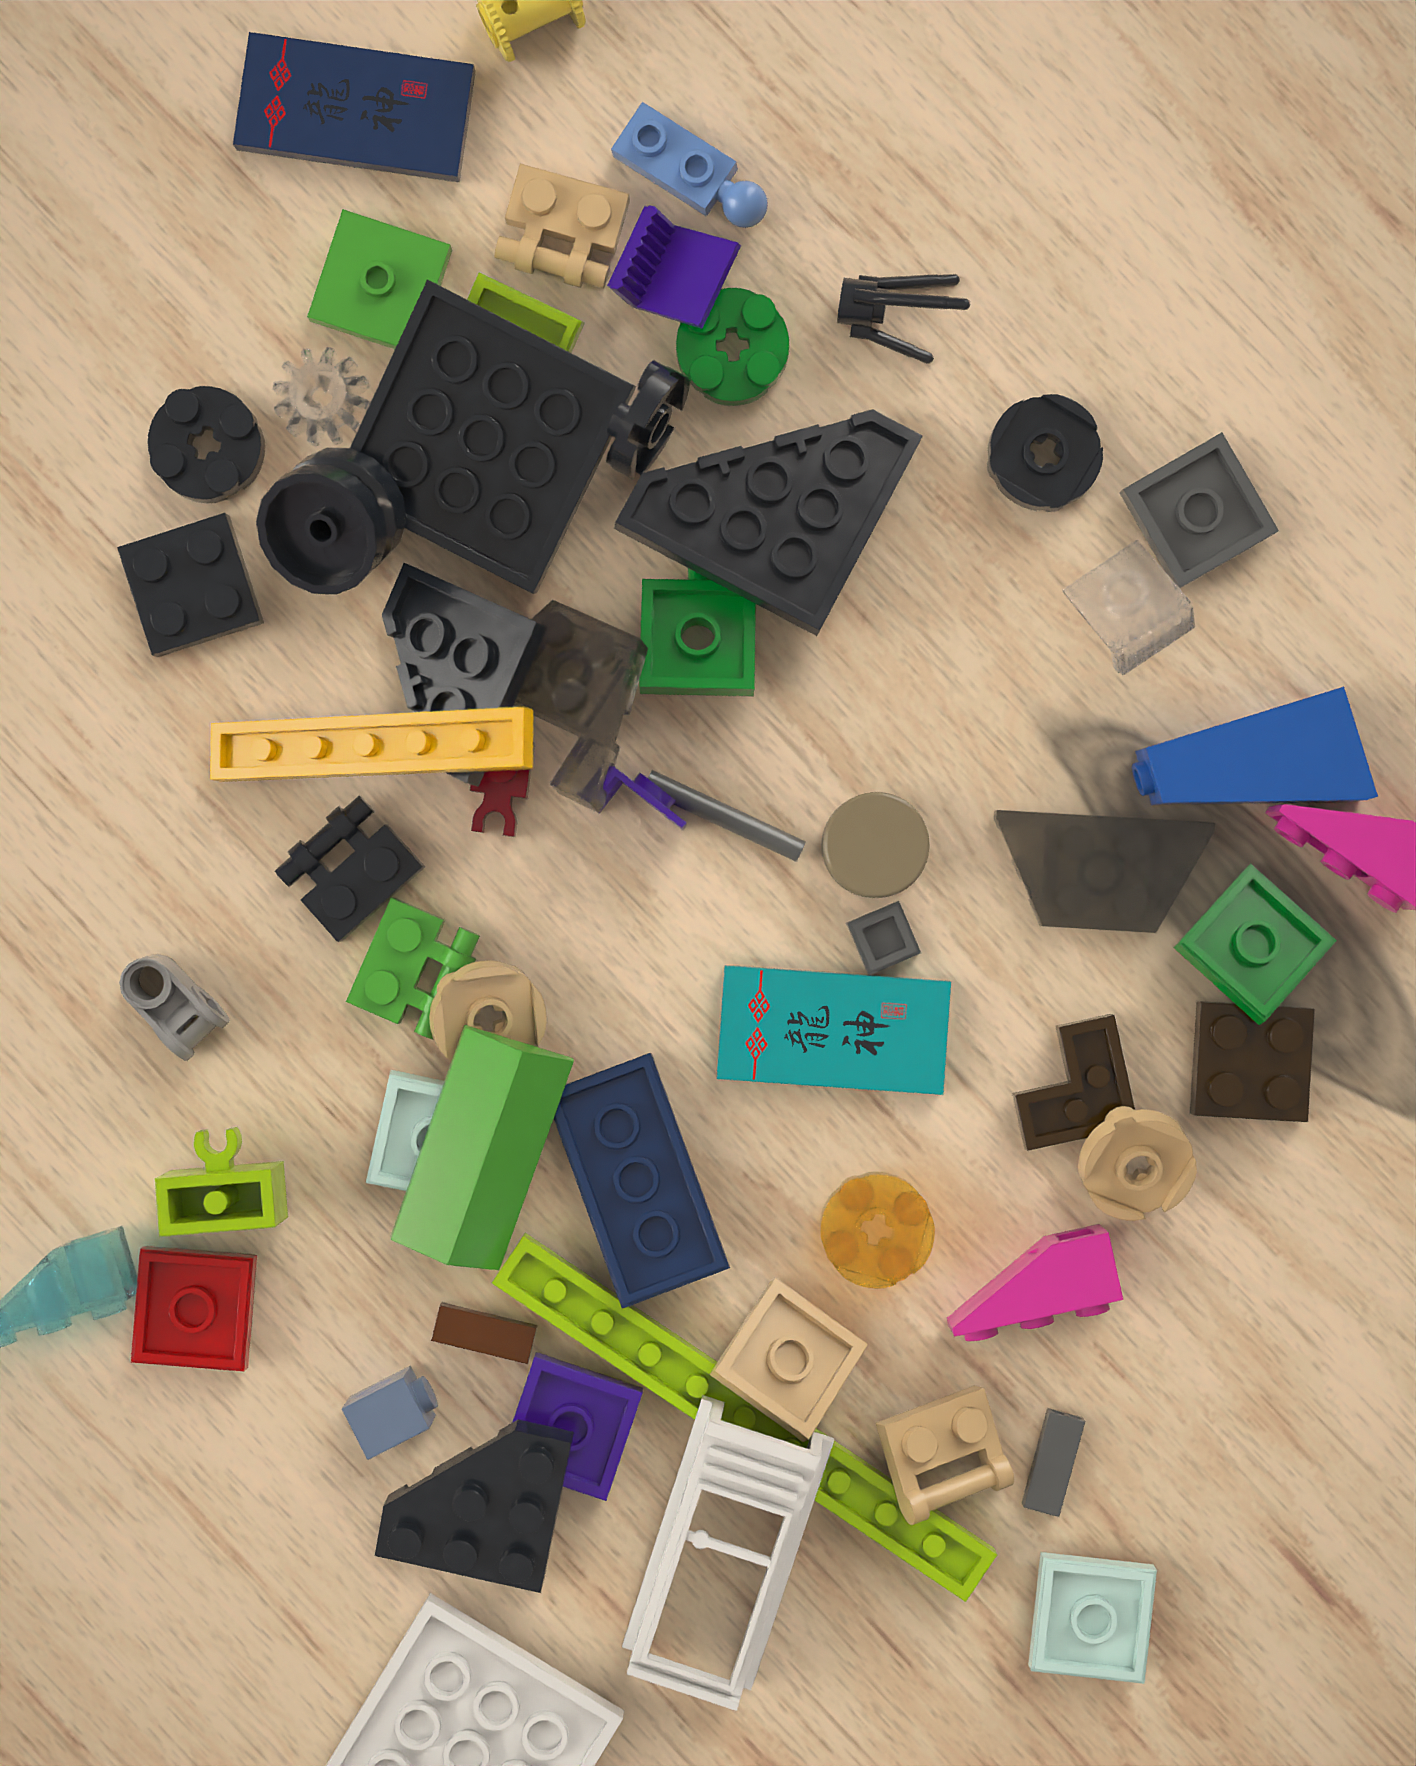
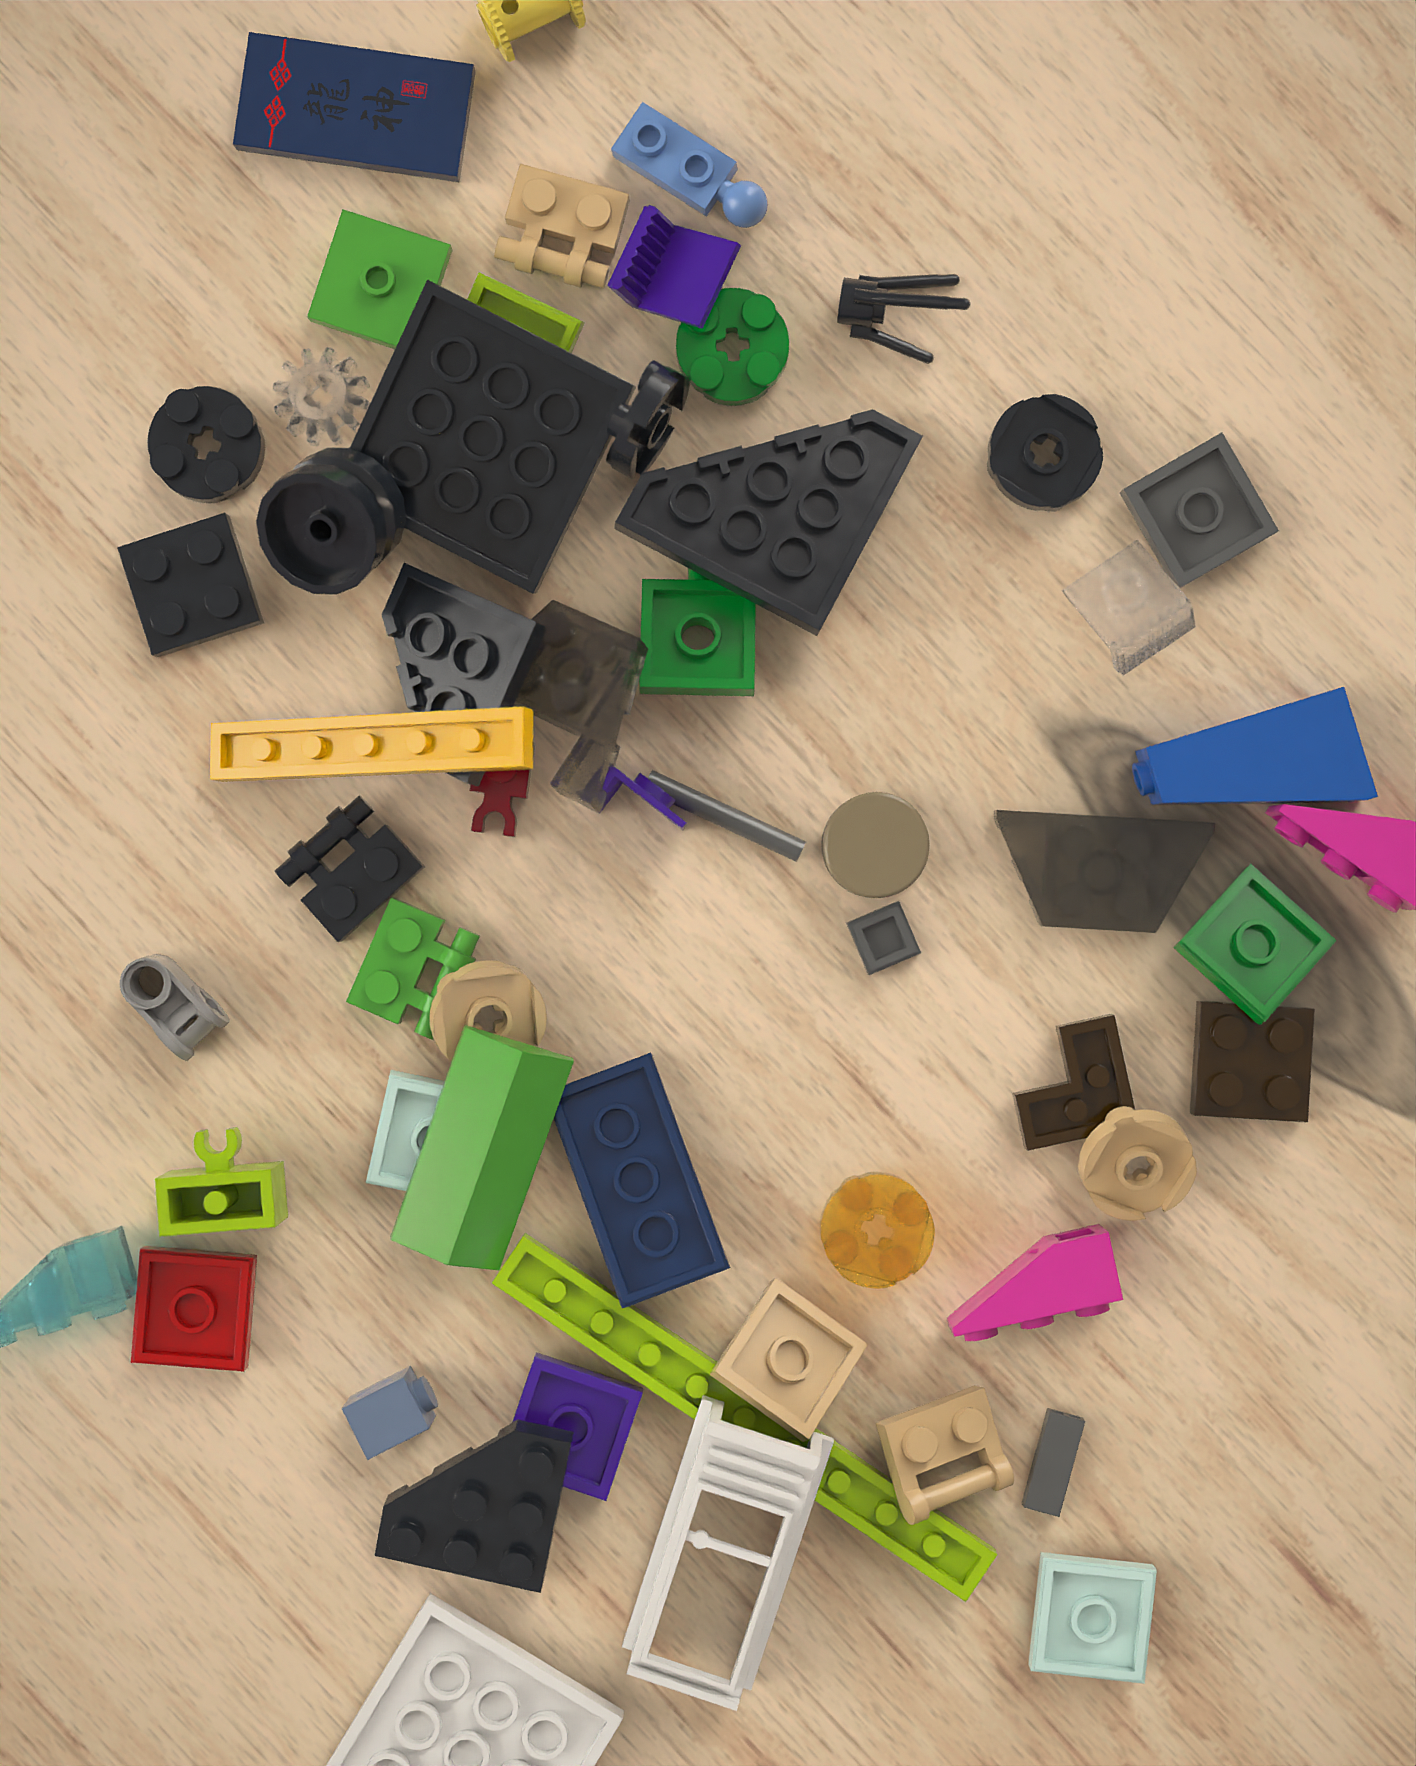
reddish brown piece [431,1302,537,1364] -> none
teal tile [717,965,951,1095] -> none

